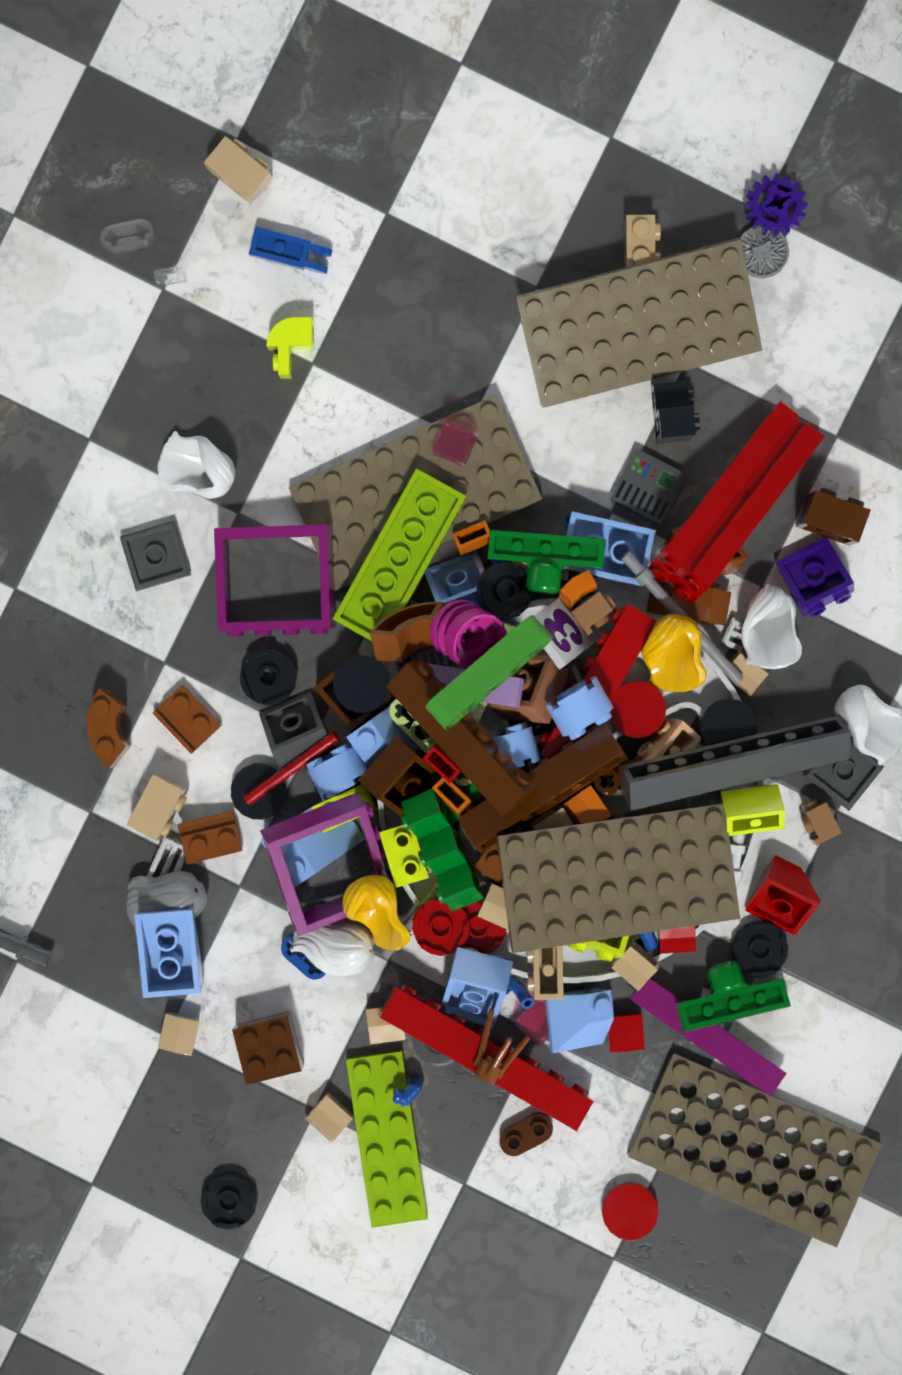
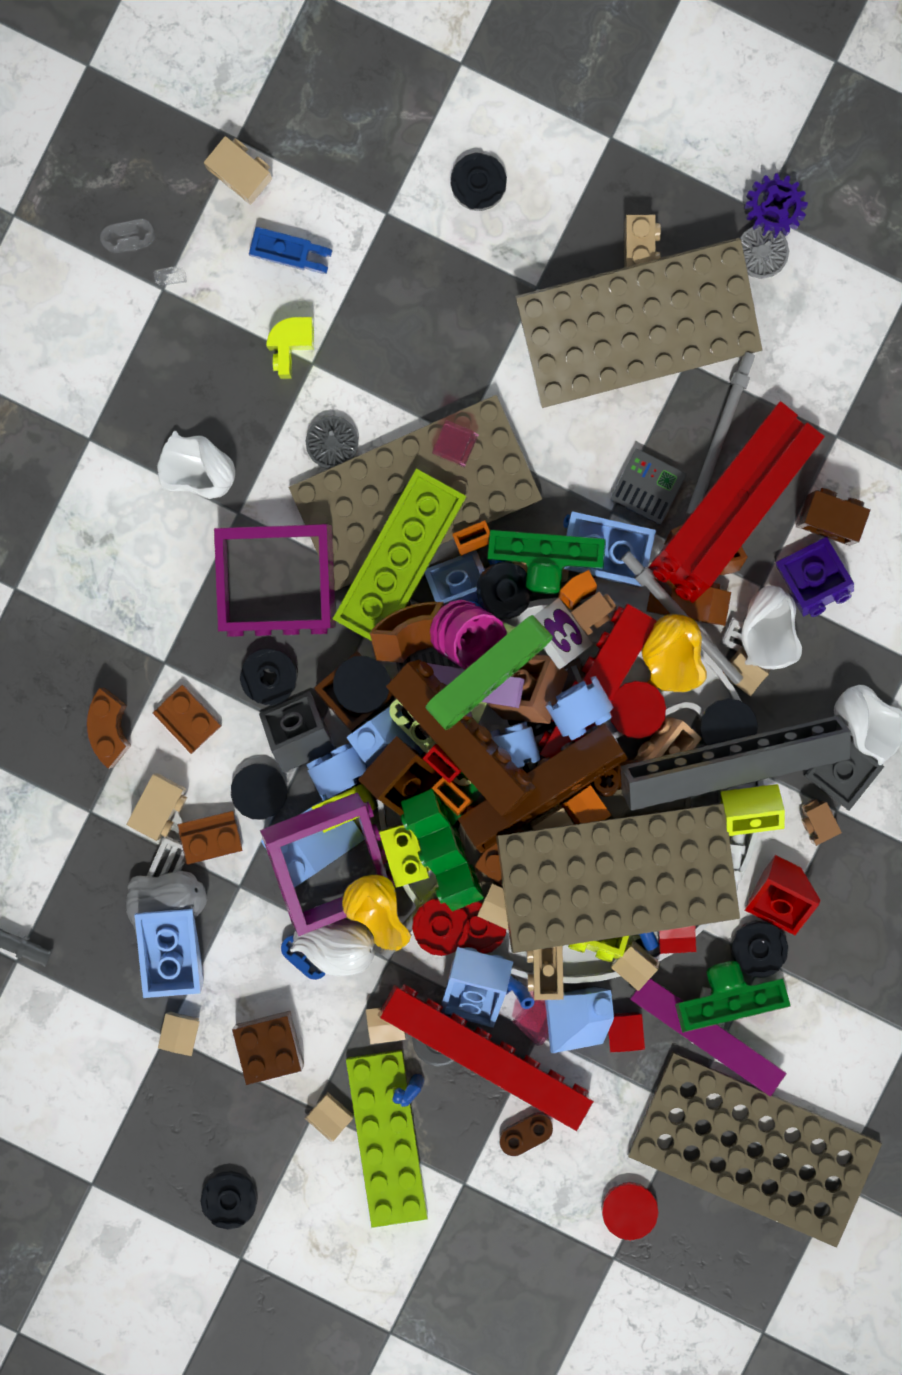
dark grey tile [120,521,191,592] -> none
red bar [244,731,340,805] -> none
dark orange plant [473,1008,530,1085] -> none
black brick [651,381,700,444] -> none
none -> dark grey wheel [305,416,359,469]
none -> black tile [450,152,507,211]
none -> light grey bar [686,352,755,514]

